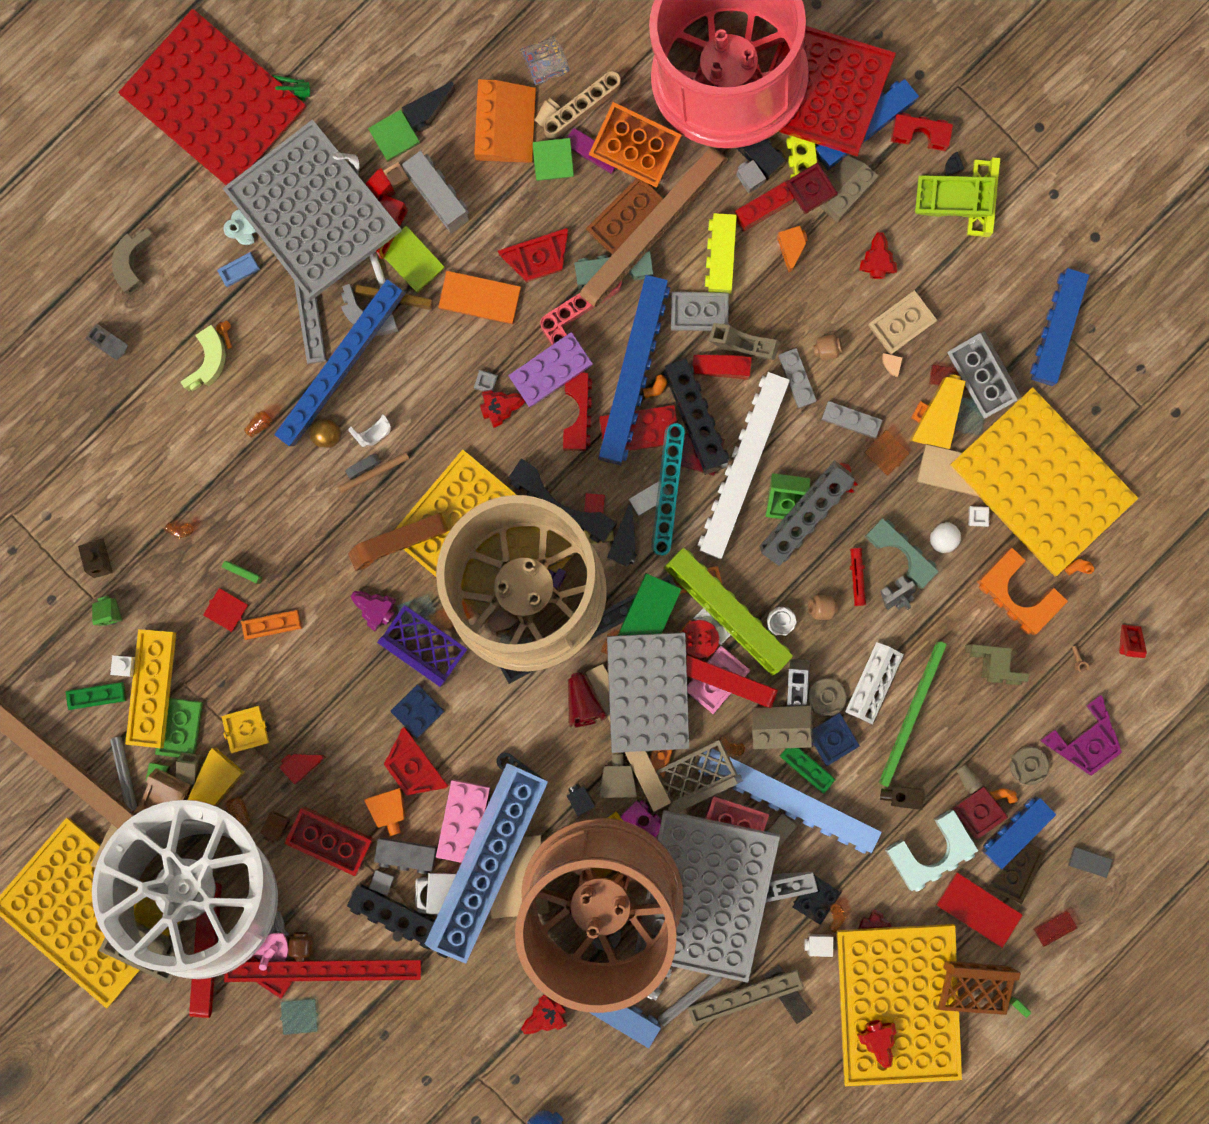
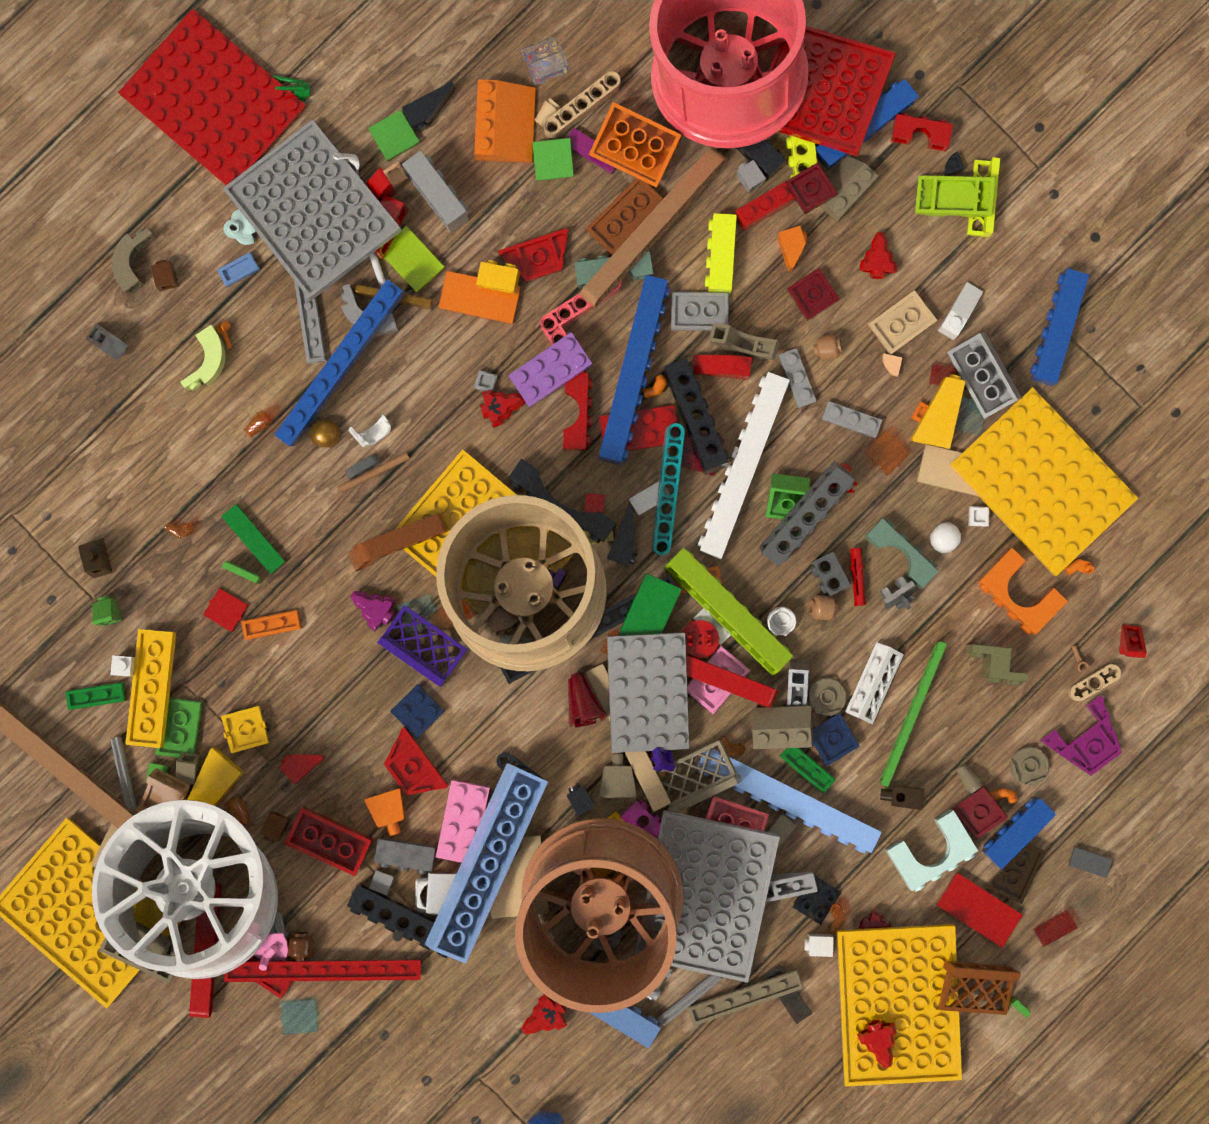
none -> reddish brown brick [151,260,179,291]
none -> green tile [221,504,286,574]
none -> yellow brick [476,260,520,294]
none -> dark purple tile [651,747,675,772]
none -> dark red plate [787,268,840,321]
none -> dark grey brick [810,552,851,596]
none -> white slope [937,282,983,340]
none -> tan beam [1068,664,1121,701]

